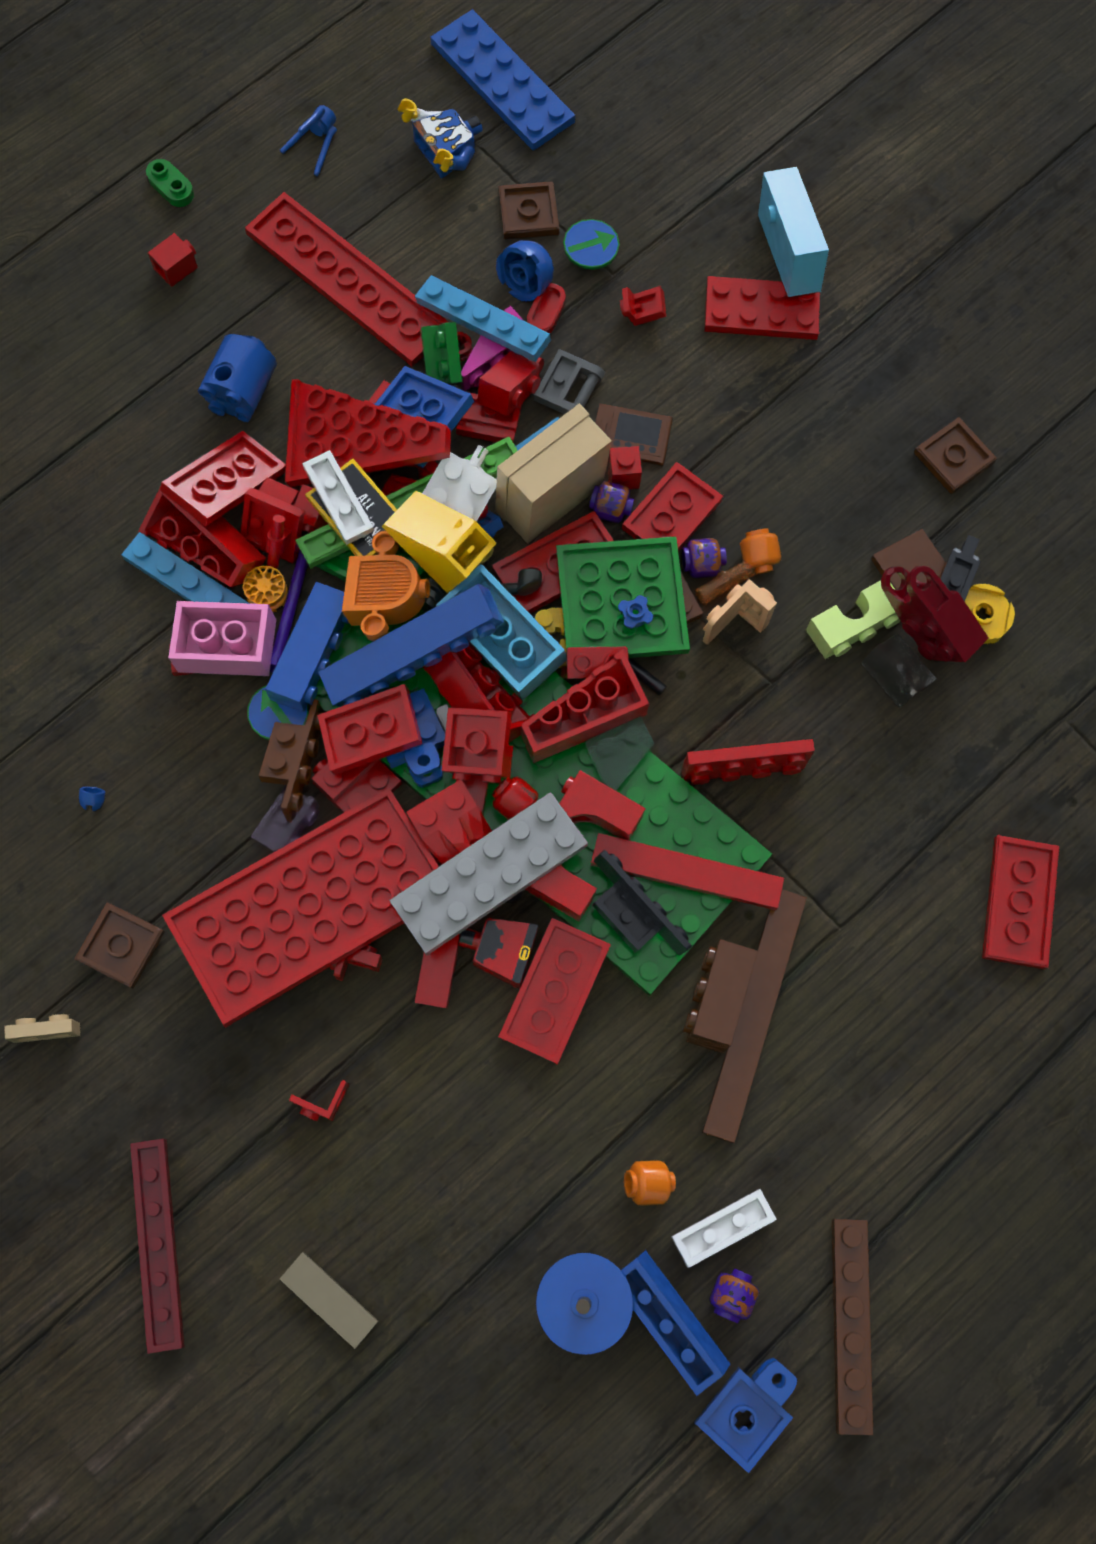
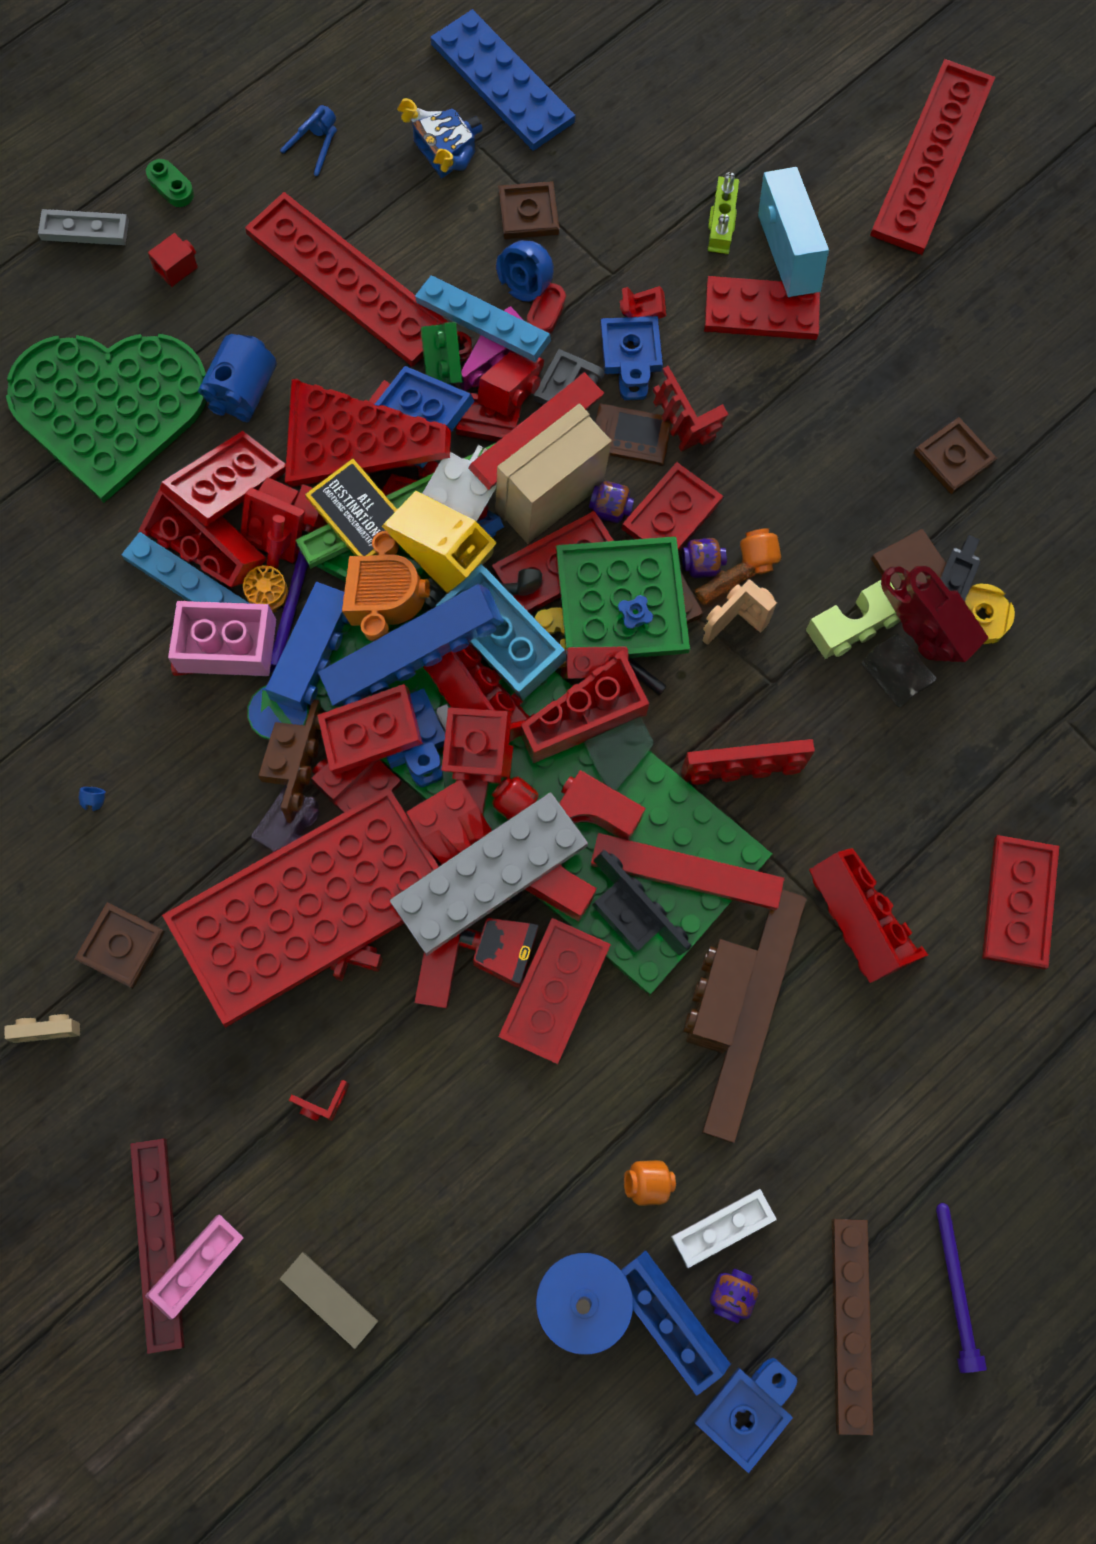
white plate [302,450,374,545] -> none
blue piece [563,219,620,270] -> none
red brick [607,446,642,490] -> none
none -> green plate [6,334,206,503]
none -> light grey plate [38,209,129,245]
none -> bright pink plate [145,1215,244,1320]
none -> red tile [468,372,604,490]
none -> blue plate [600,316,663,400]
none -> red plate [652,366,729,452]
none -> lime piece [708,172,739,254]
none -> red wedge [809,848,928,983]
none -> red plate [870,59,995,255]
none -> dark purple piece [936,1203,987,1373]

